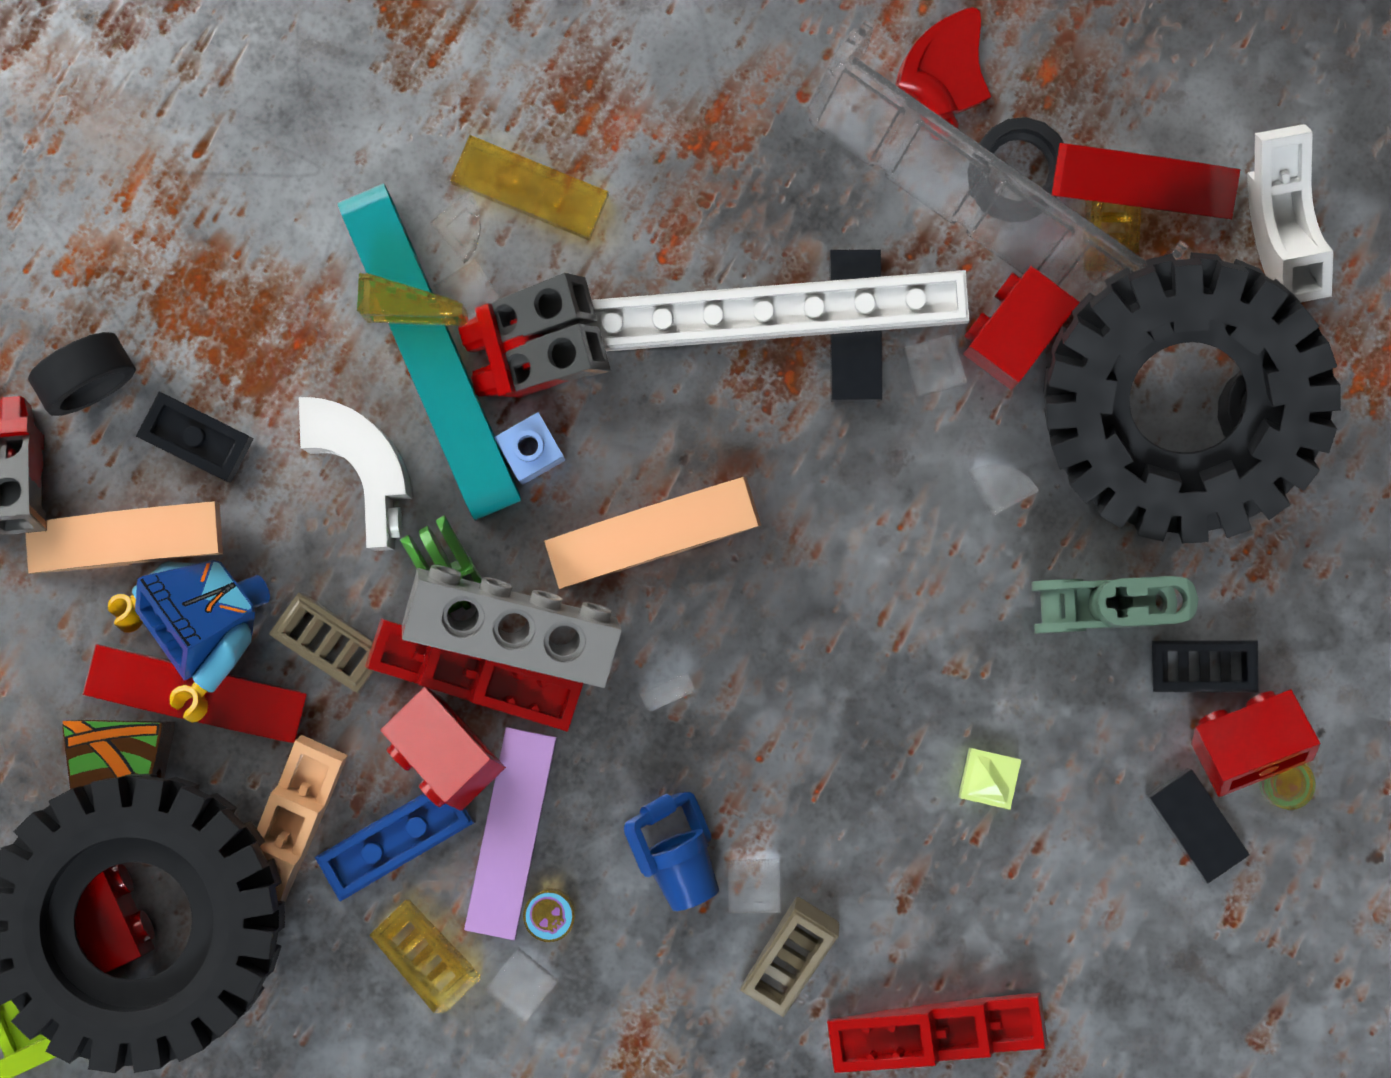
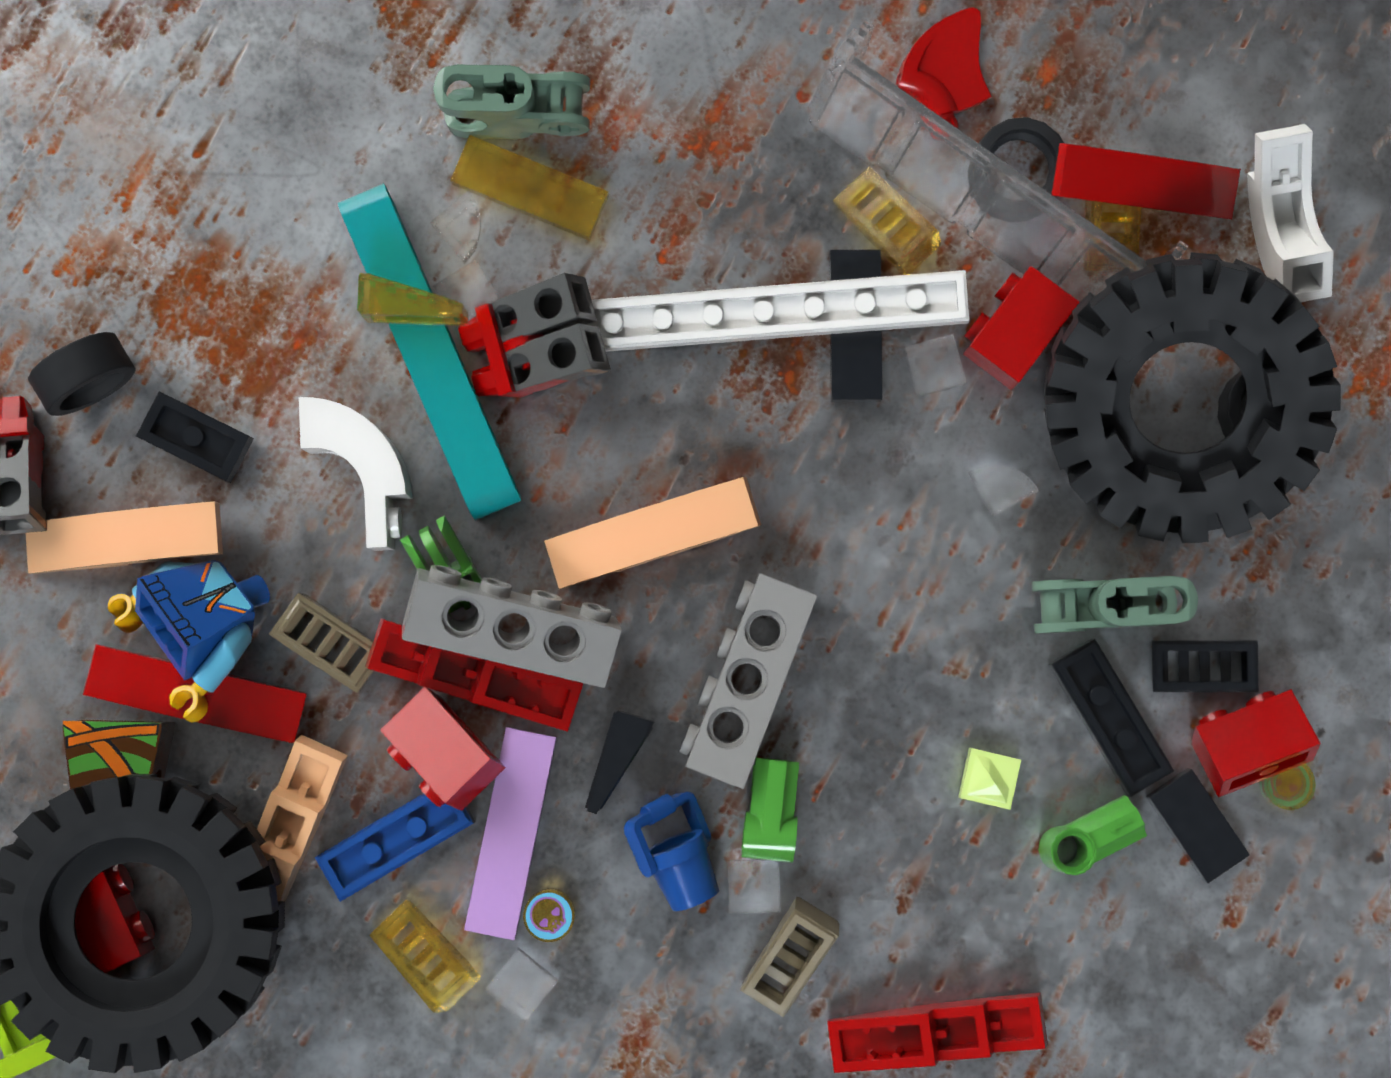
light blue plate [494,412,566,485] -> none
clear tile [640,673,694,711] -> none
none -> sand green piece [433,64,591,139]
none -> black slope [585,710,655,814]
none -> light grey brick [680,573,818,789]
none -> bright green piece [741,757,799,863]
none -> clear yellow slope [833,166,941,275]
none -> bright green piece [1038,795,1147,875]
none -> black tile [1048,639,1174,797]

